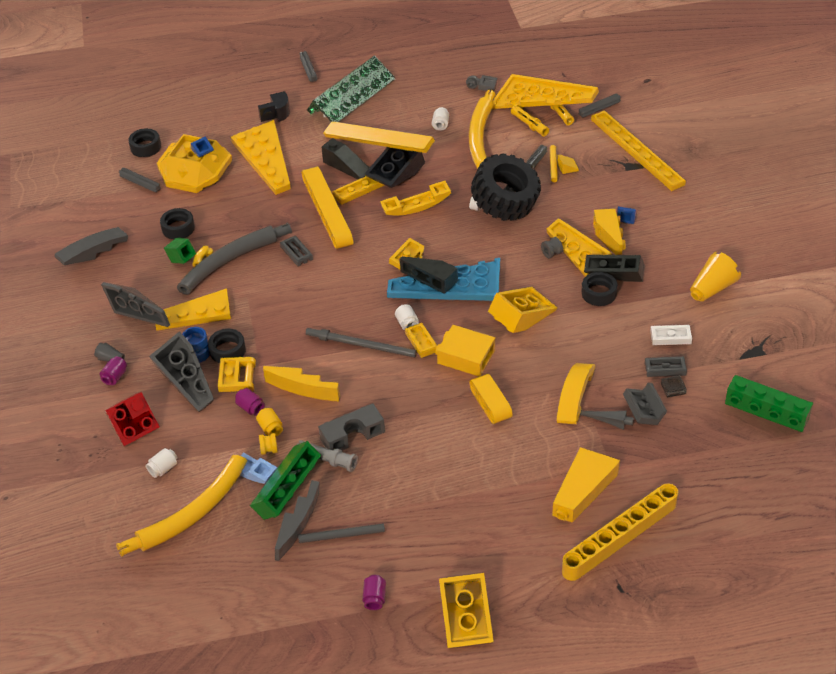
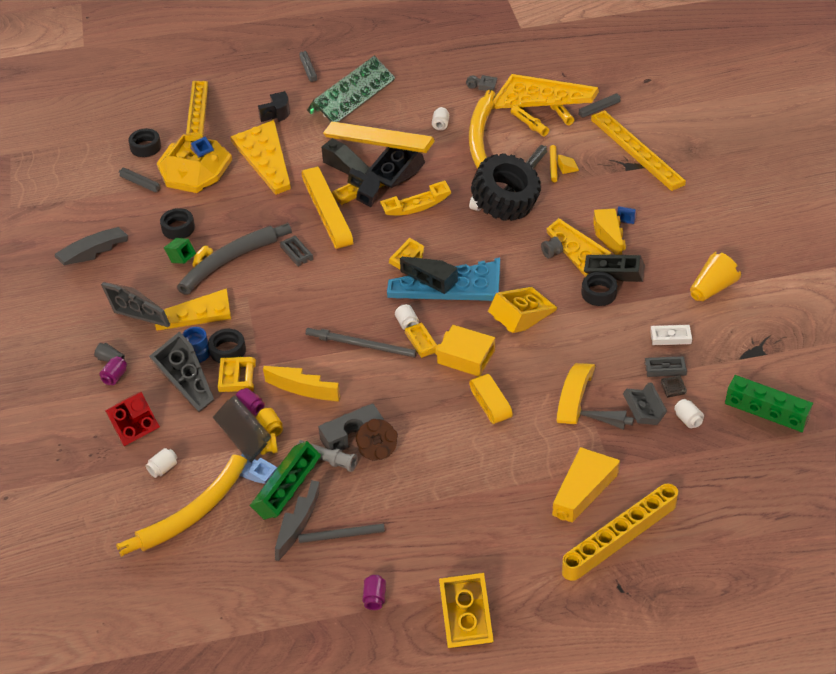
none -> yellow tile [186,81,208,141]
none -> clear smoke windscreen [213,396,271,462]
none -> black brick [347,168,380,207]
none -> reddish brown plate [356,419,398,461]
none -> white brick [674,399,704,428]

